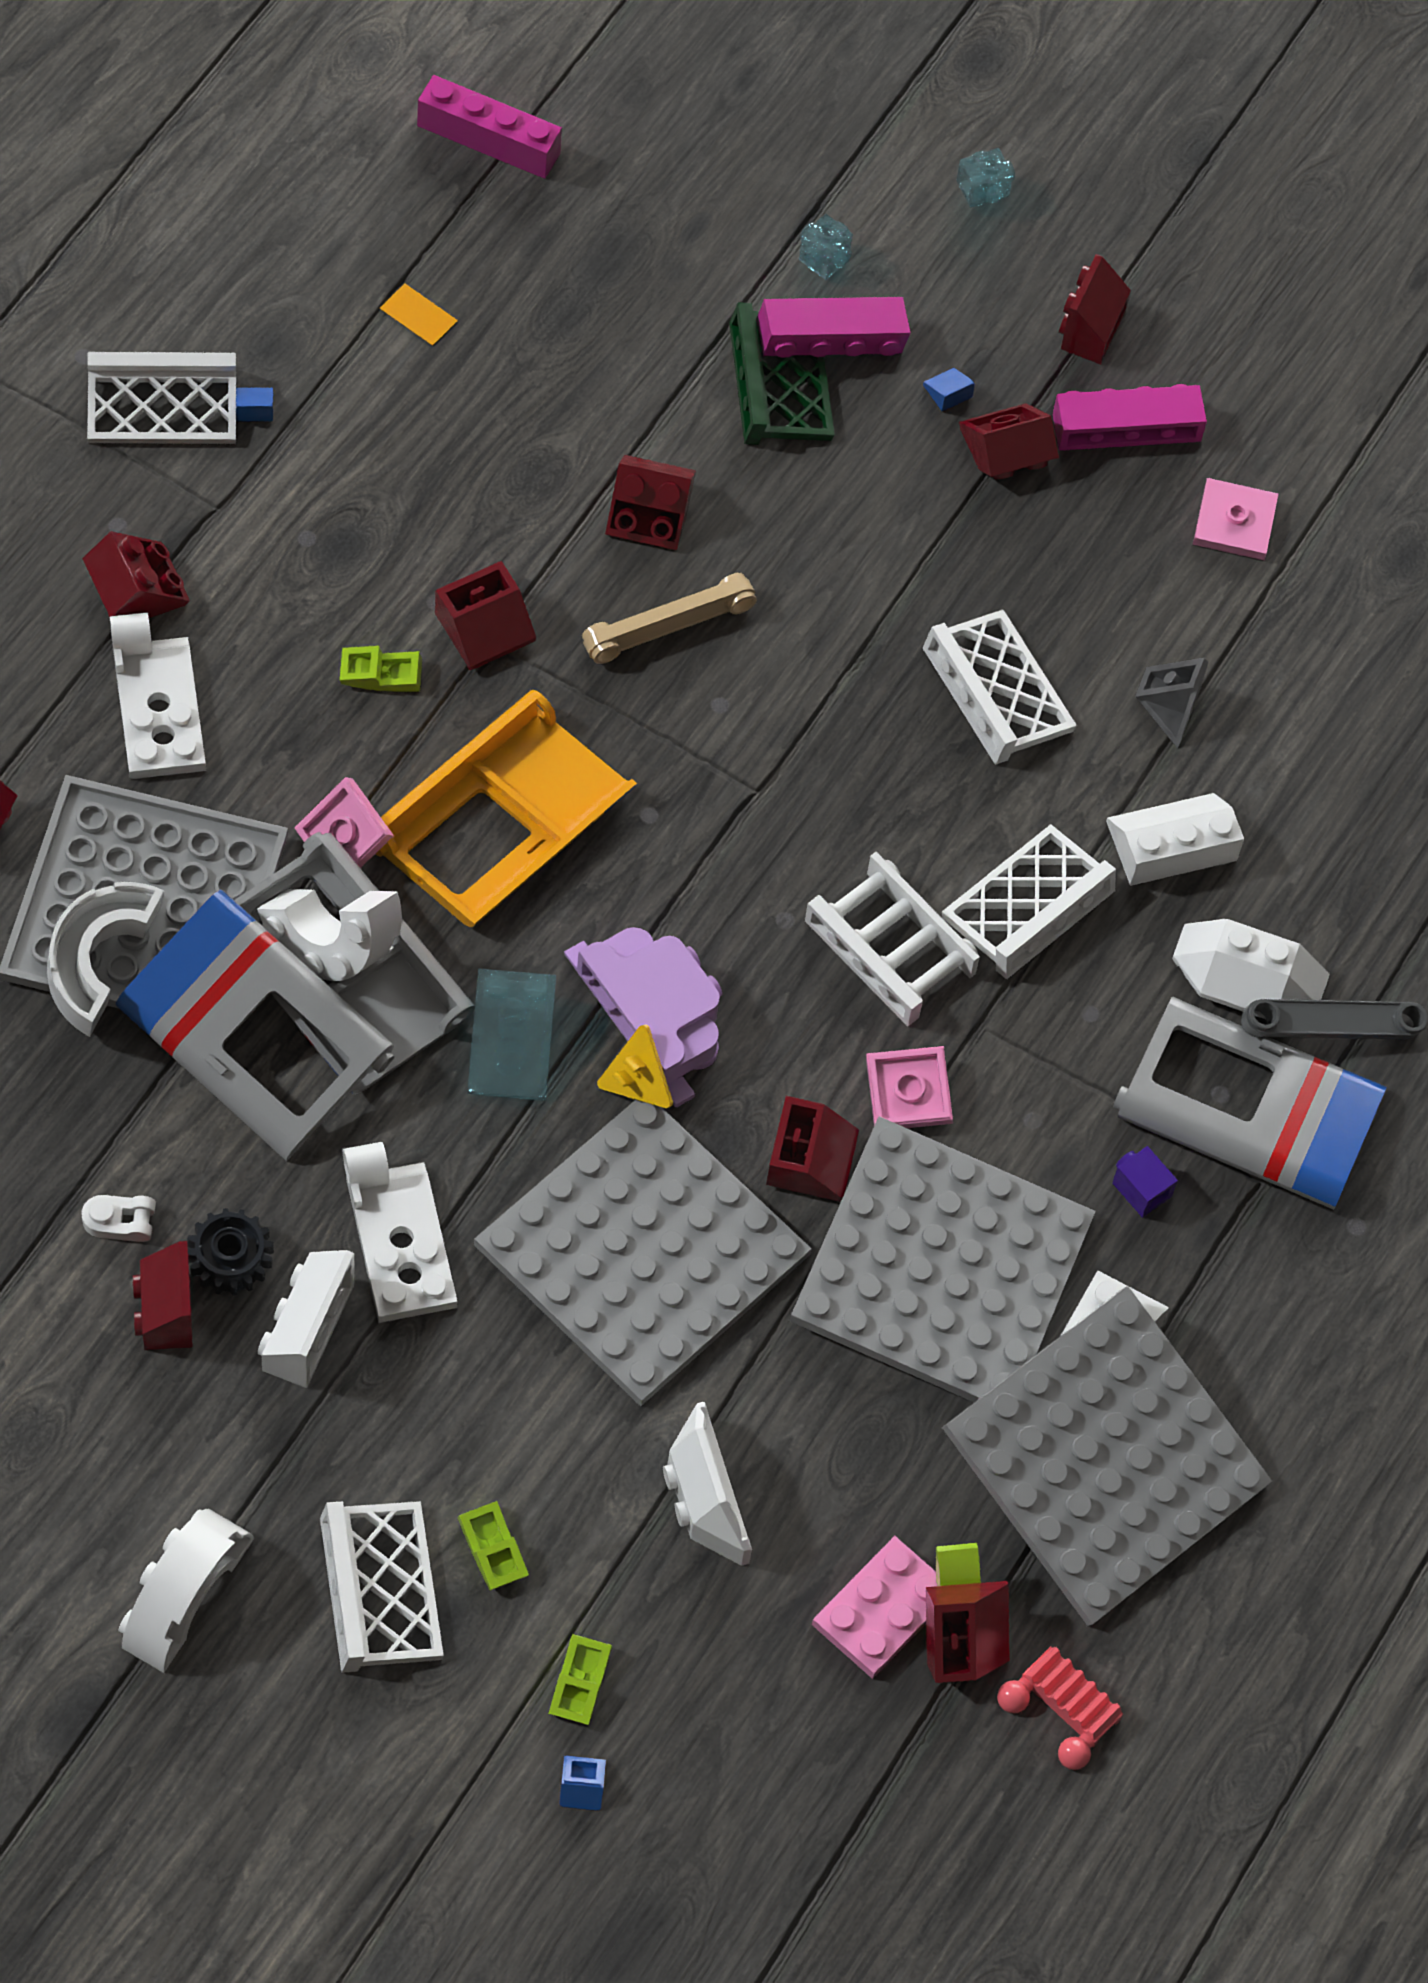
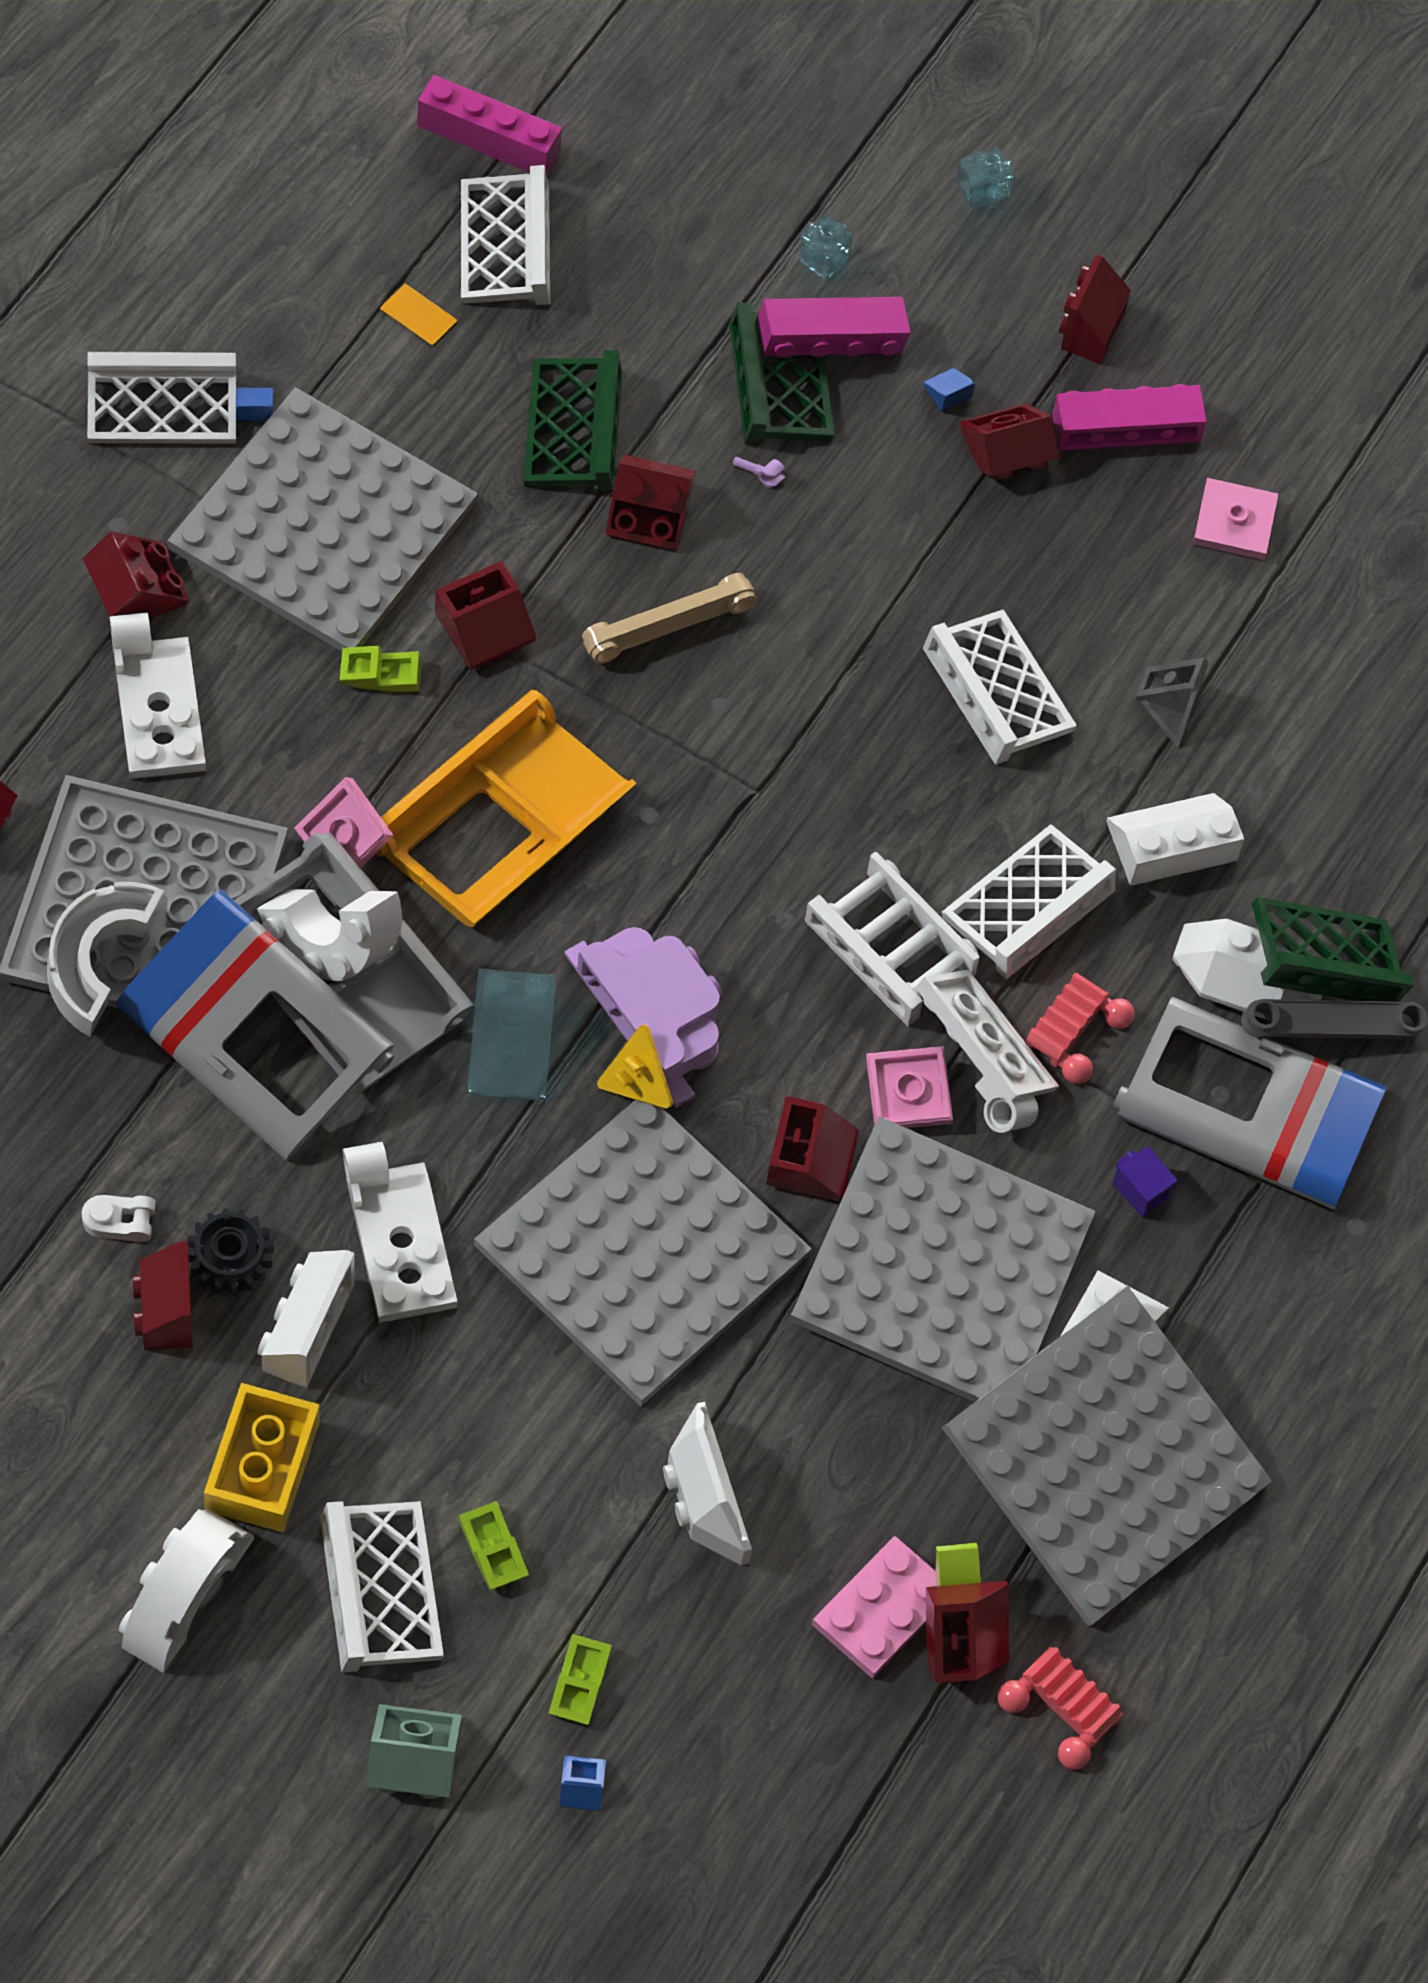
none -> light grey plate [167,387,478,651]
none -> yellow brick [204,1383,320,1533]
none -> sand green slope [366,1704,462,1799]
none -> white fence [461,165,550,305]
none -> dark green fence [523,350,623,493]
none -> lavender hand [733,457,785,488]
none -> white hinge [915,970,1059,1133]
none -> coral gear [1025,973,1135,1085]
none -> dark green fence [1251,897,1414,1002]

